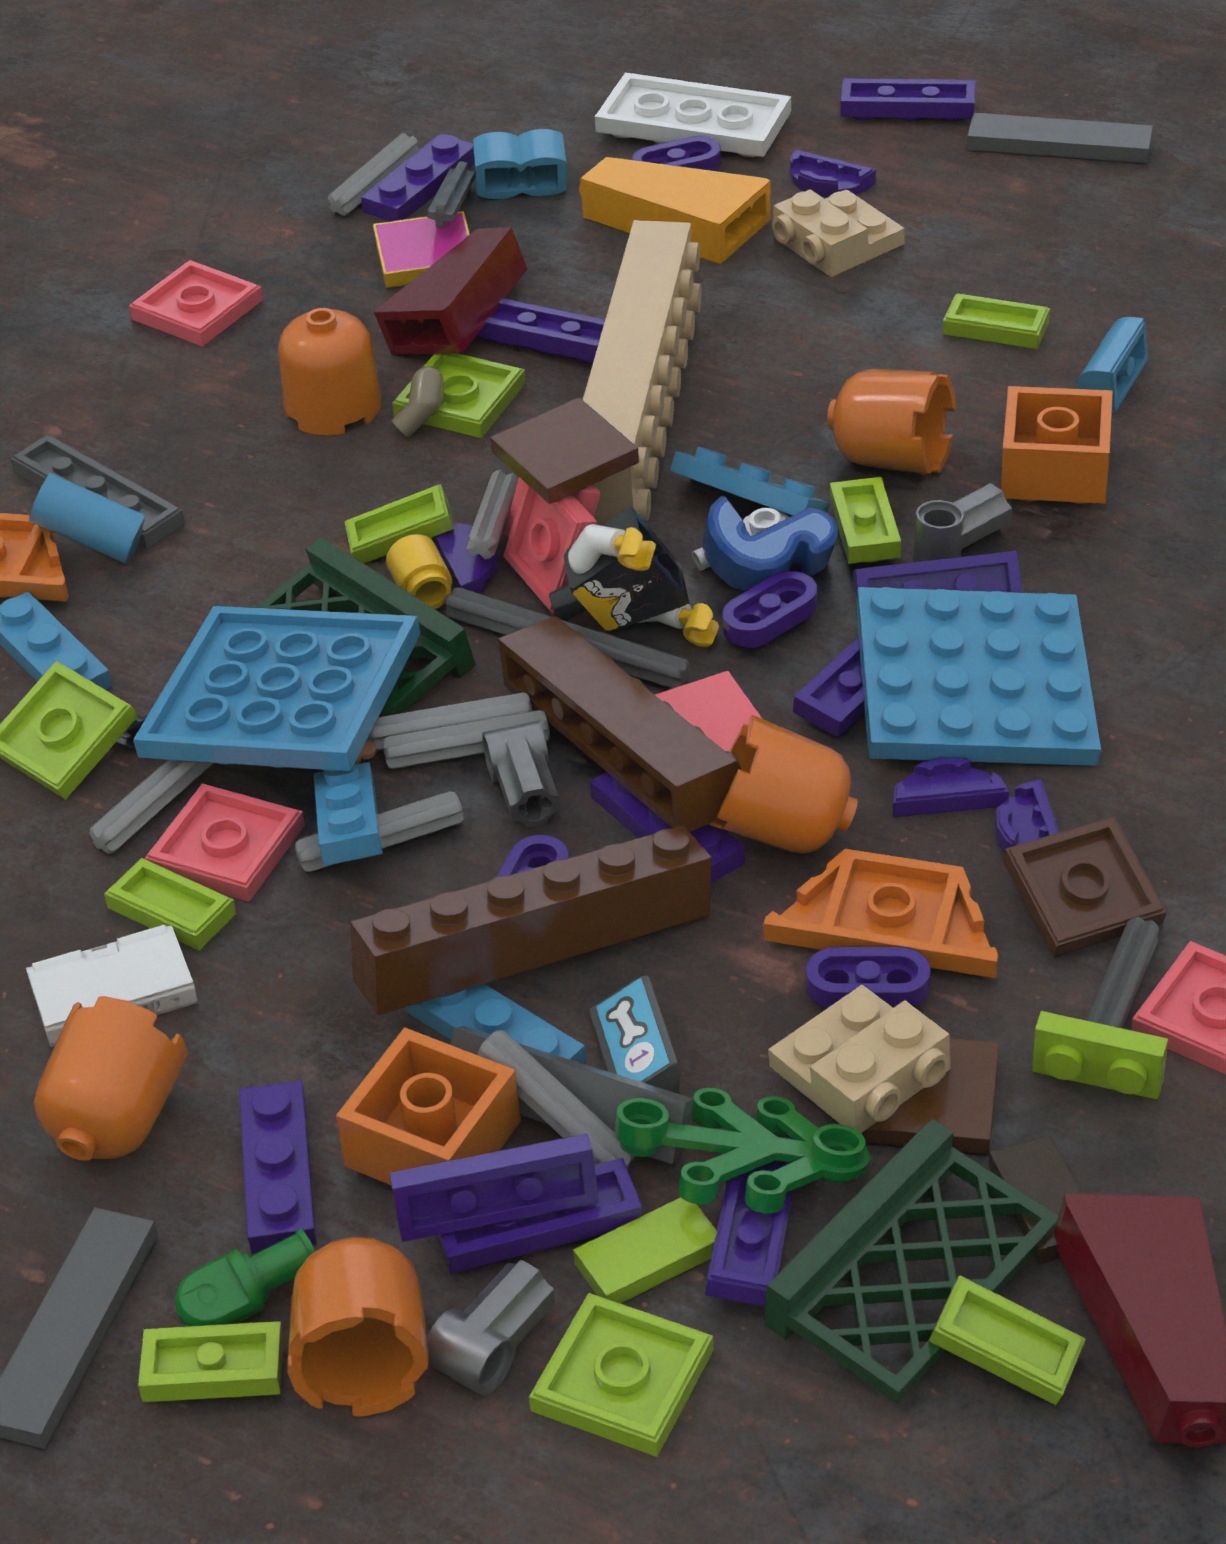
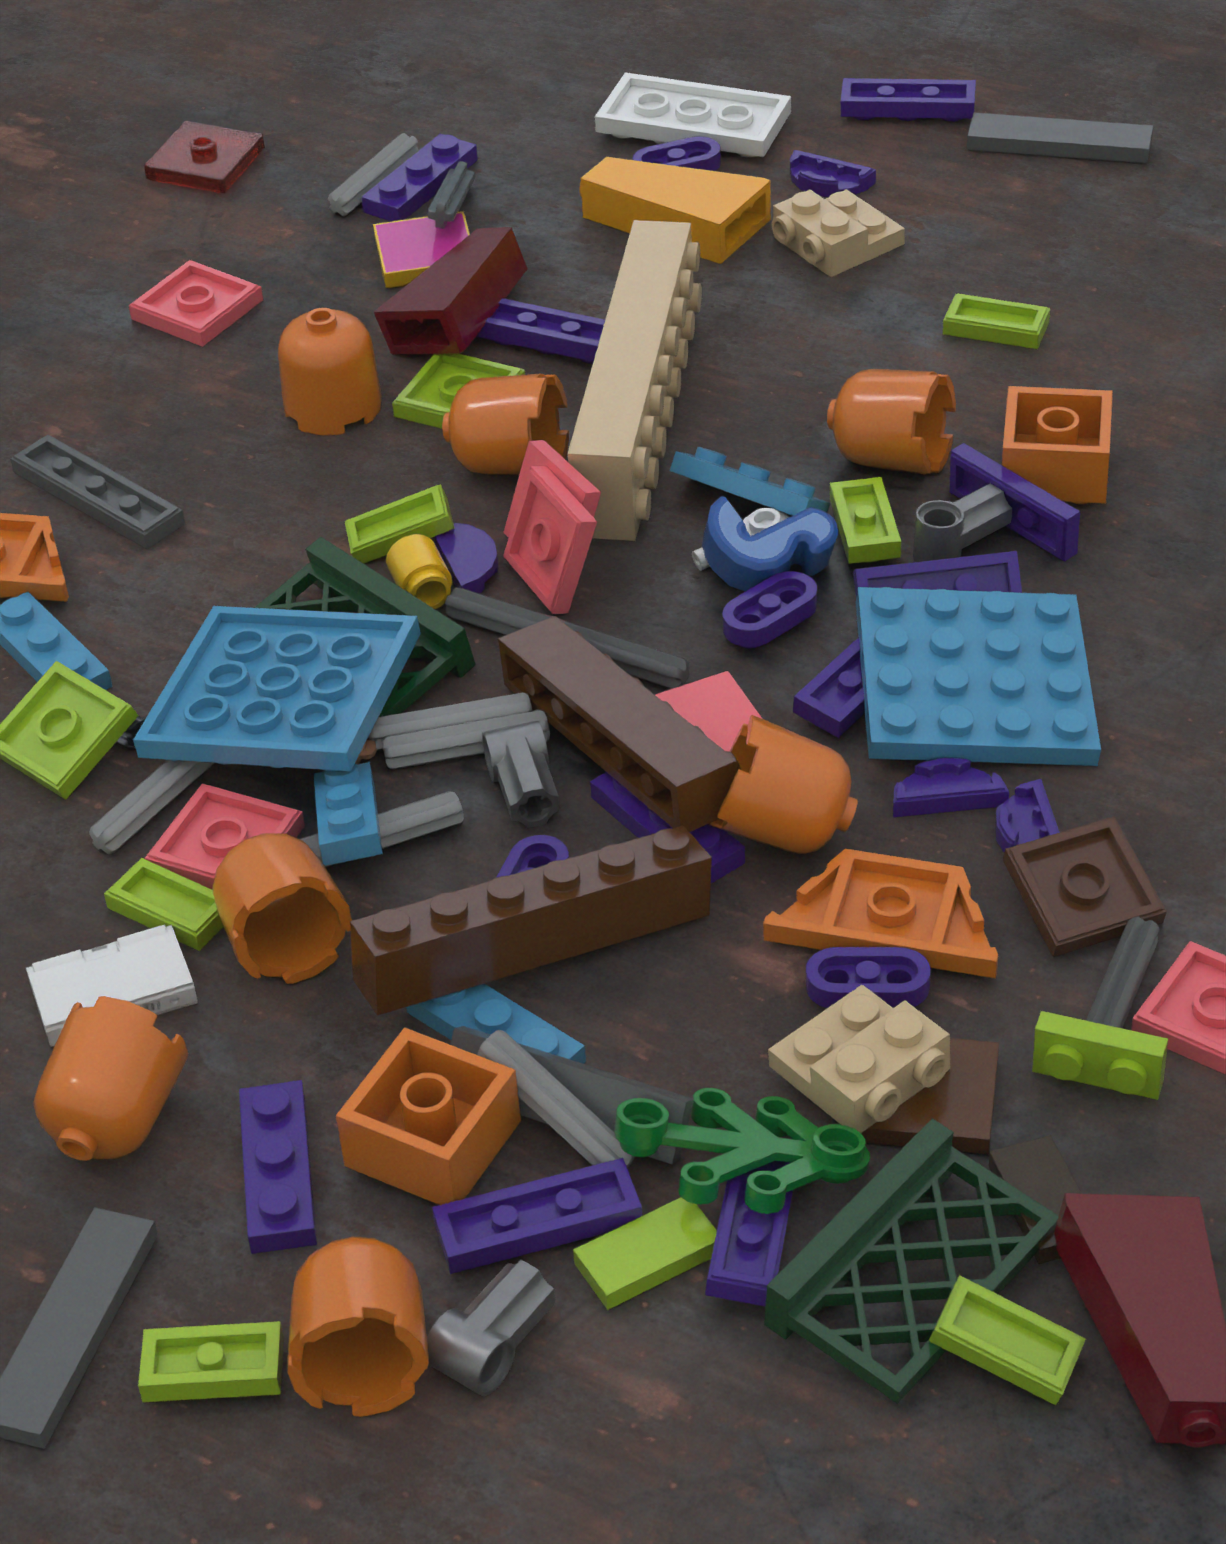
dark azure brick [29,473,146,564] -> none
green arm [175,1229,315,1327] -> none
dark purple plate [389,1134,599,1242] -> none
dark tan arm [392,366,444,438] -> none
light grey axle [467,469,518,559] -> none
dark azure brick [473,129,567,199] -> none
tile [490,397,639,504] -> none
lime tile [529,1293,714,1457] -> none
torso [549,506,719,647] -> none
slope [589,975,679,1094] -> none
dark azure brick [1075,317,1148,415] -> none
none -> clear red plate [144,121,265,193]
none -> orange cylinder [213,833,352,984]
none -> orange cylinder [442,374,569,475]
none -> dark purple tile [950,443,1080,562]

